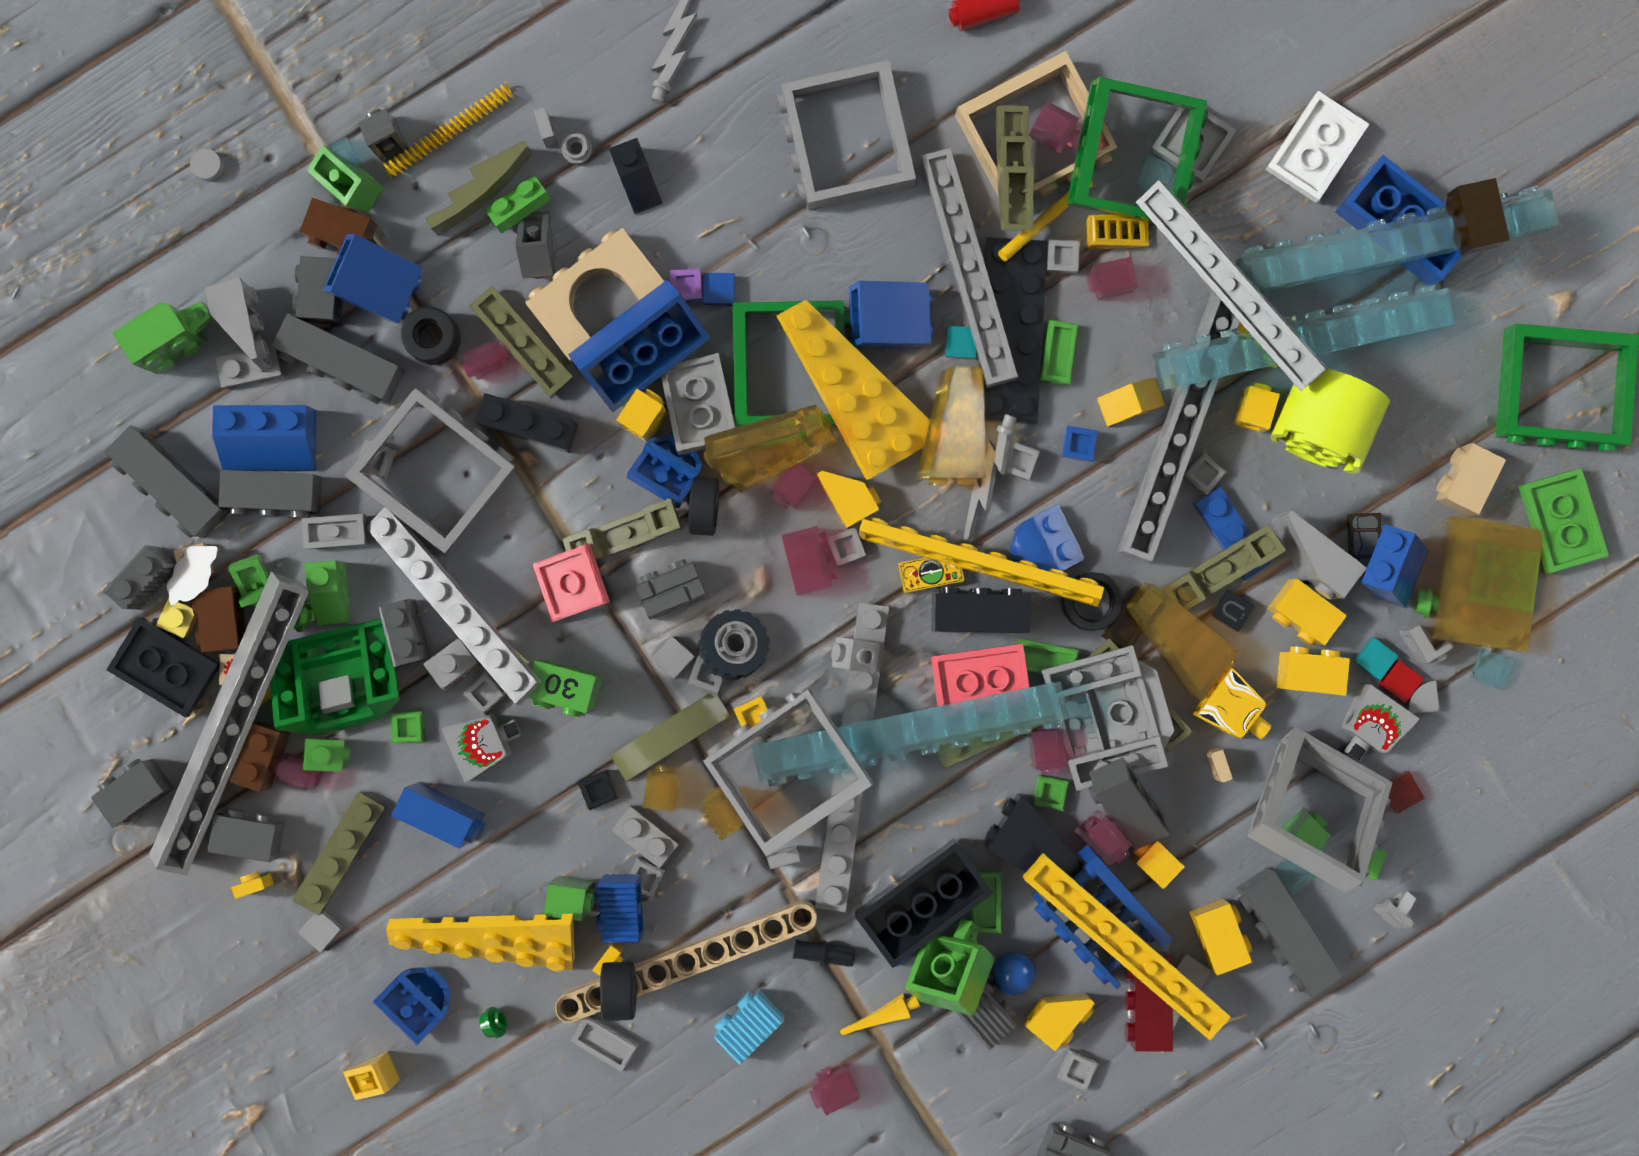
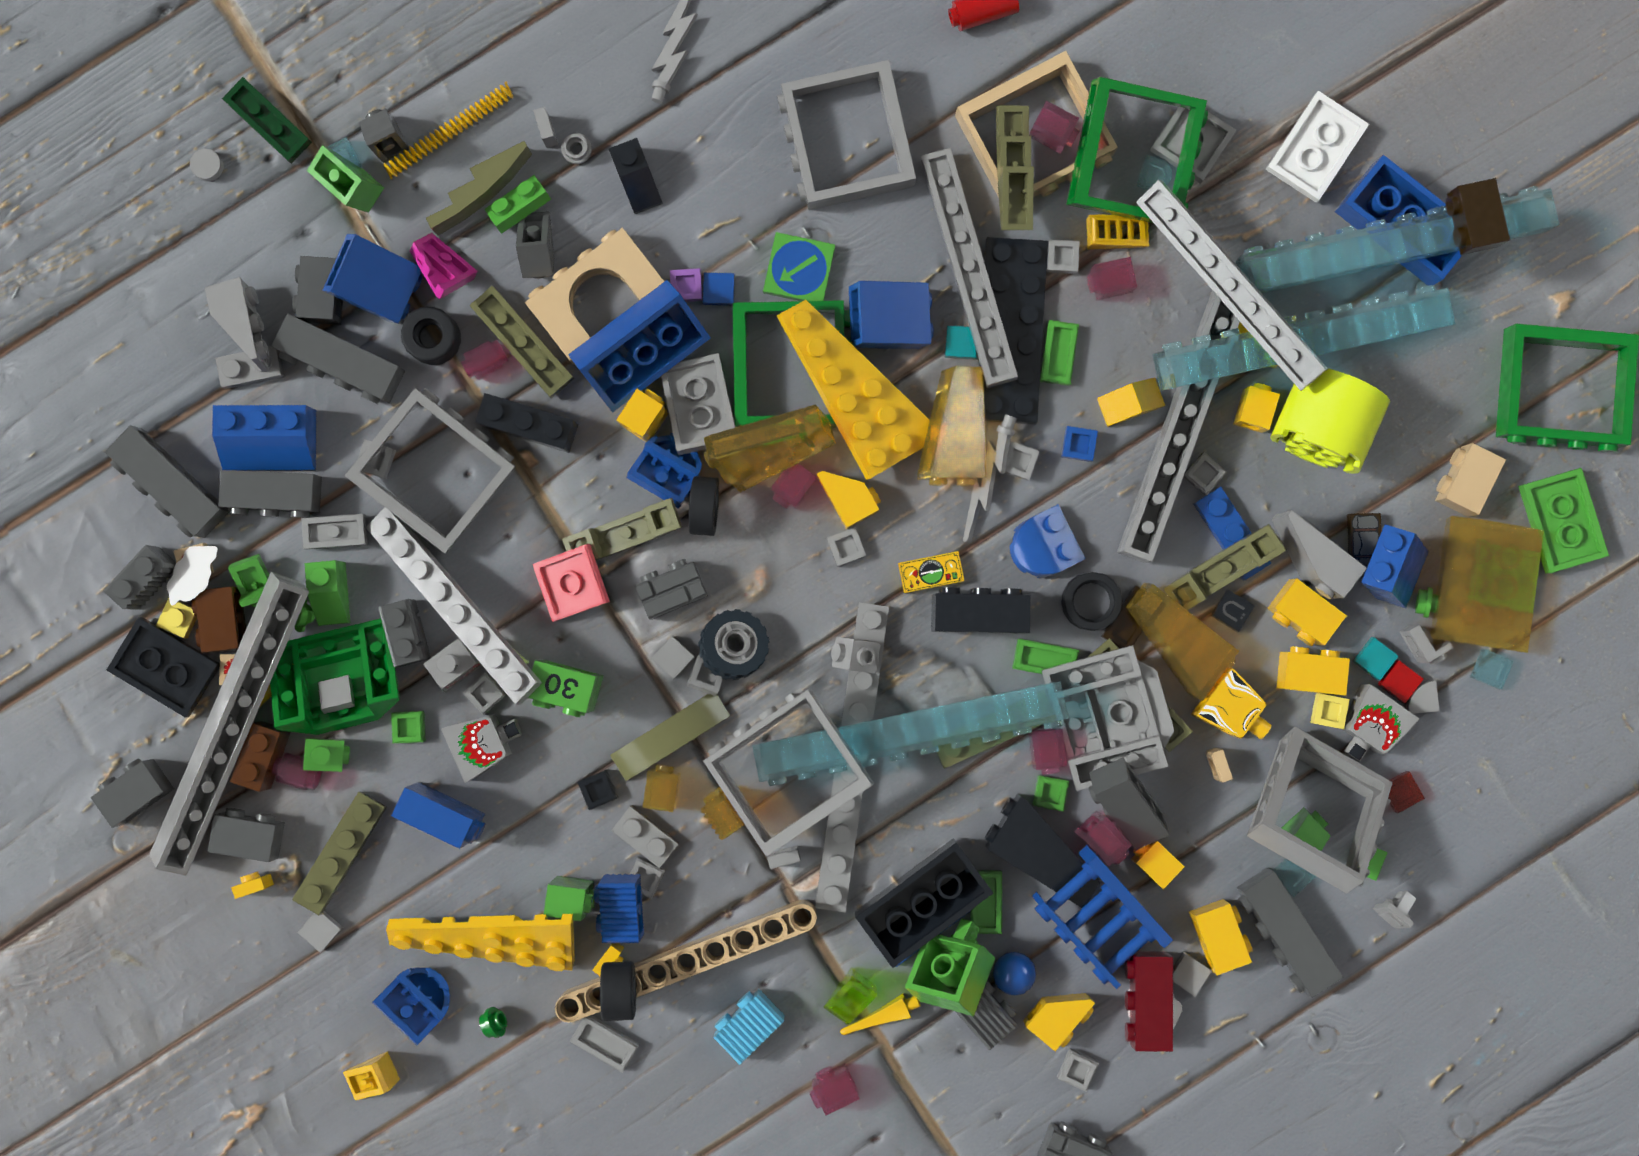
bright green hinge [112,301,214,374] -> none
reddish brown brick [300,198,378,254] -> none
yellow plate [734,696,768,727] -> none
clear pink brick [781,526,837,596] -> none
black axle [793,939,855,967] -> none
yellow plate [859,518,1104,607] -> none
coral plate [931,643,1032,718] -> none
yellow bar [998,181,1093,261] -> none
yellow plate [1022,853,1231,1040] -> none
none -> dark green plate [222,77,312,164]
none -> dark pink wing [409,232,478,299]
none -> tile [763,232,835,301]
none -> clear neon green slope [823,967,877,1025]
none -> light yellow plate [1310,693,1350,730]

